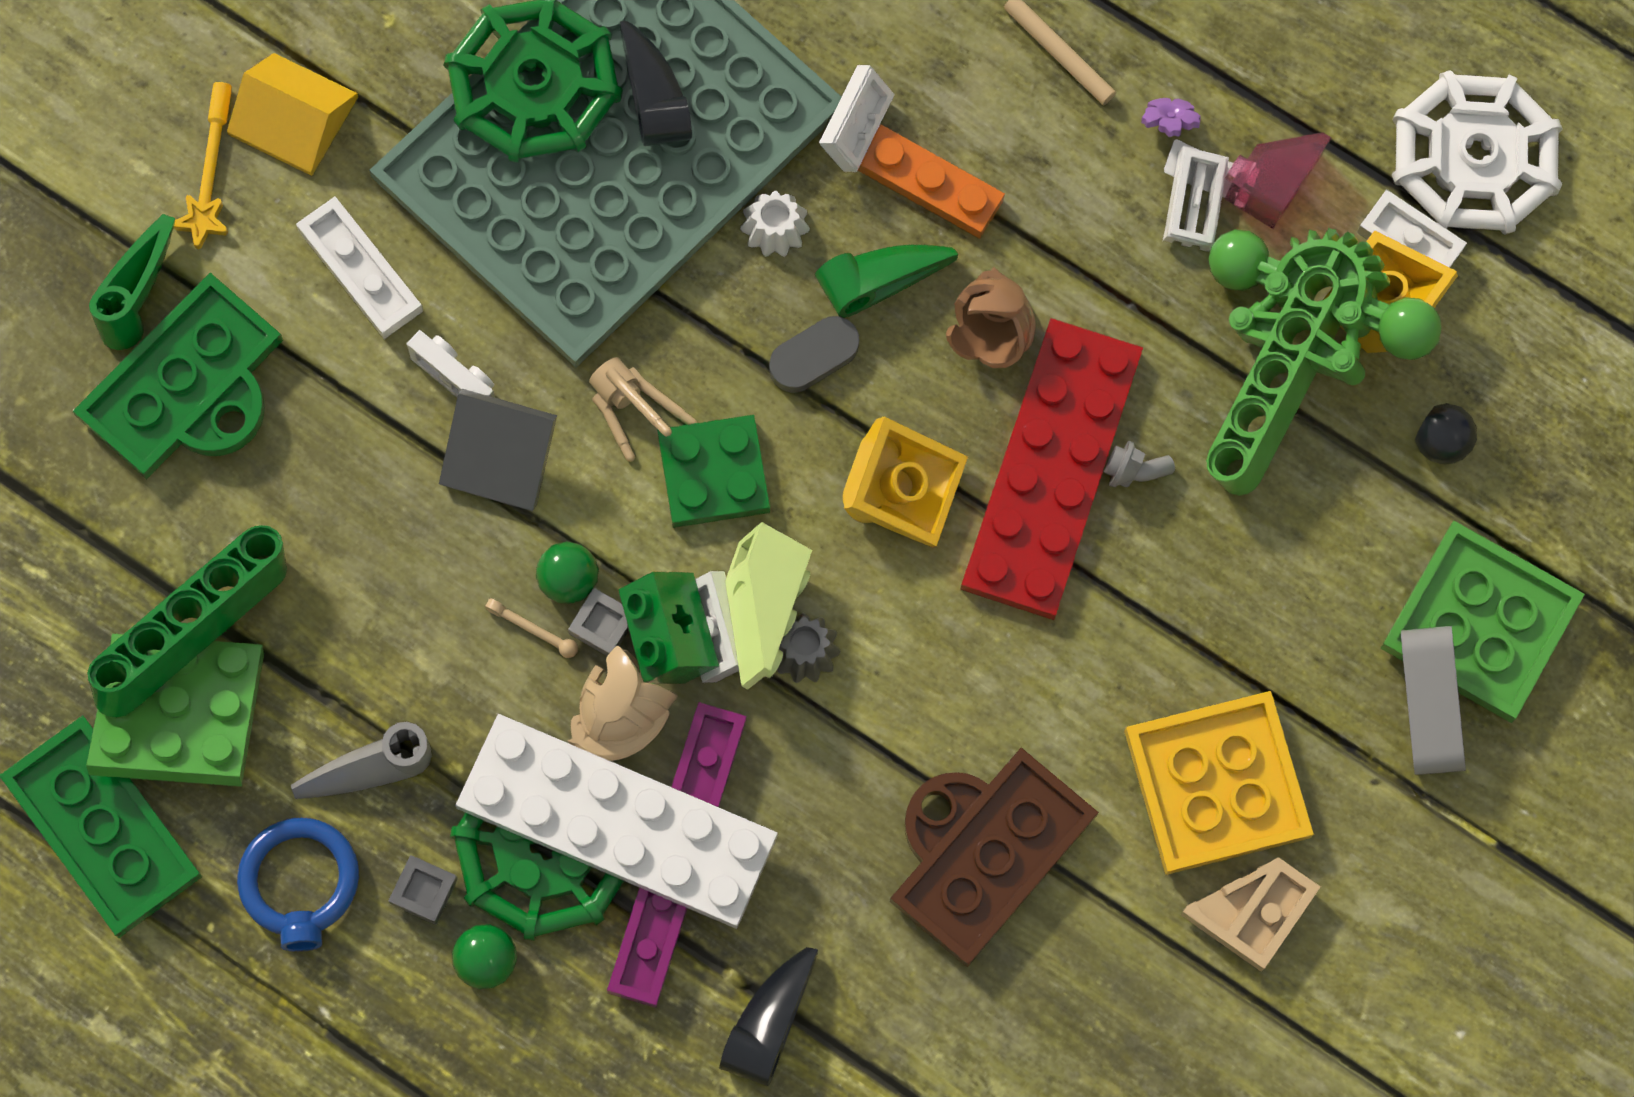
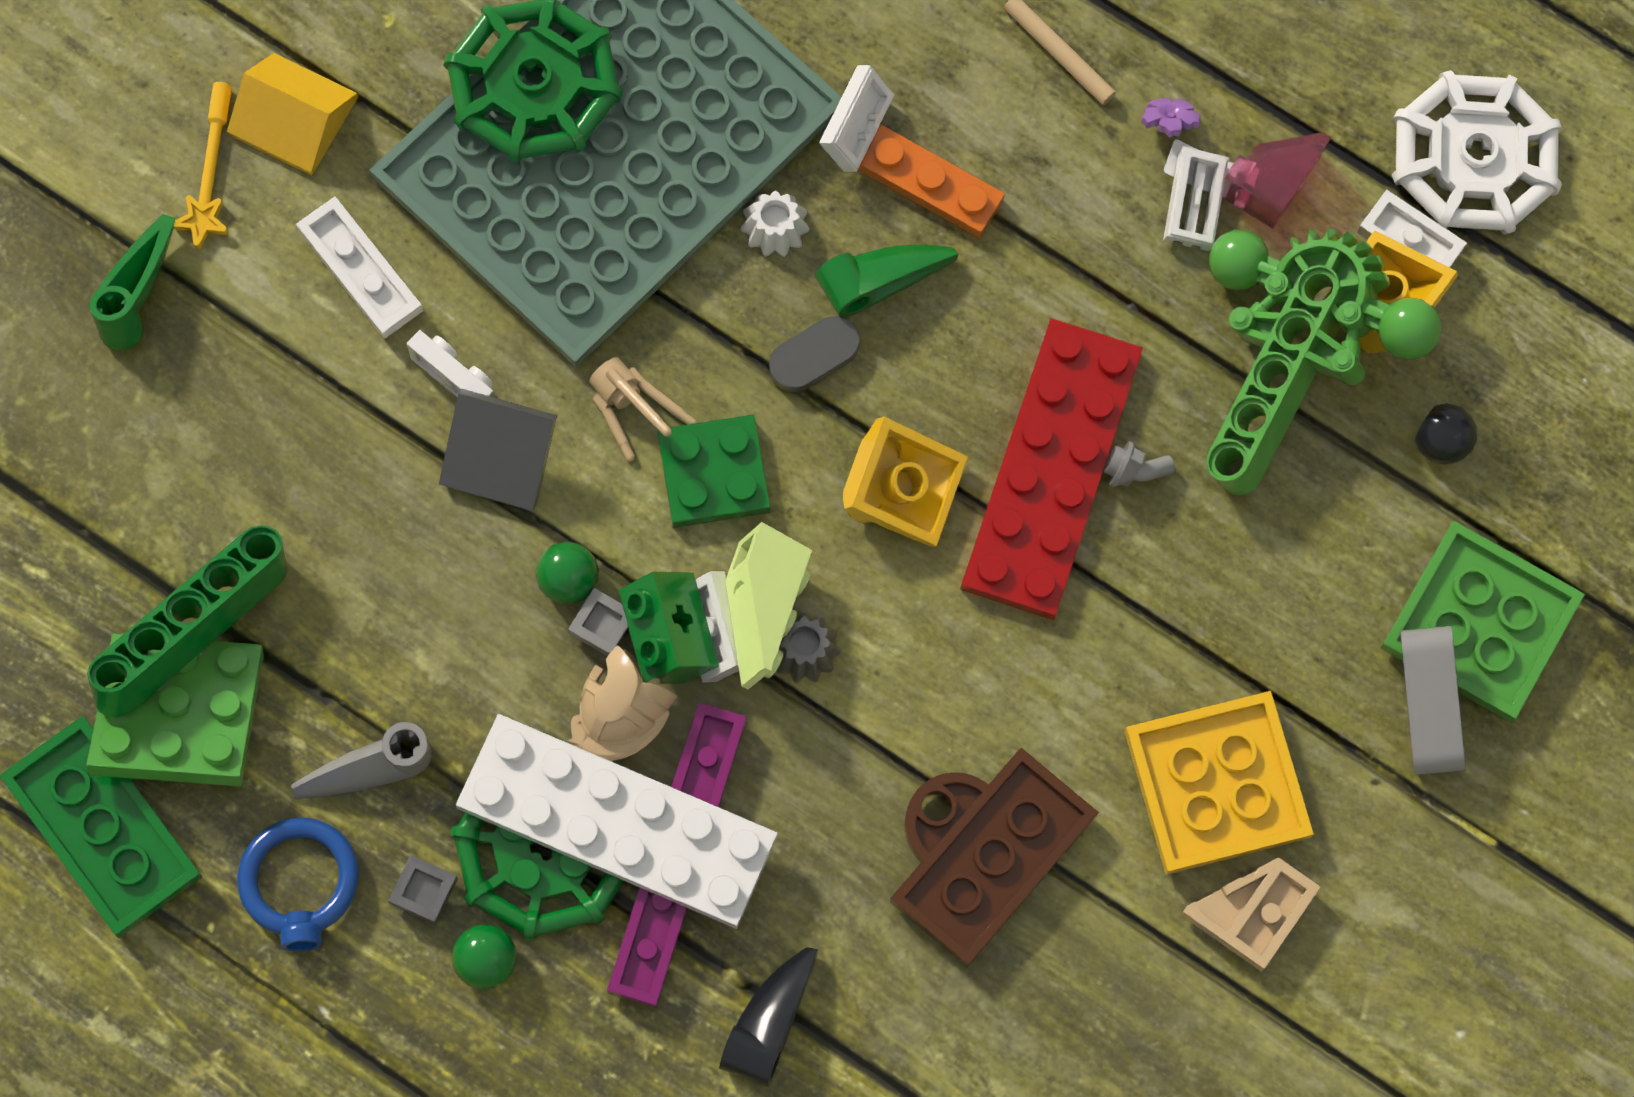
green plate [73,272,283,480] -> none
tan hinge [485,598,578,658] -> none
black piece [620,21,692,146] -> none
medium nougat helmet [946,267,1036,368] -> none

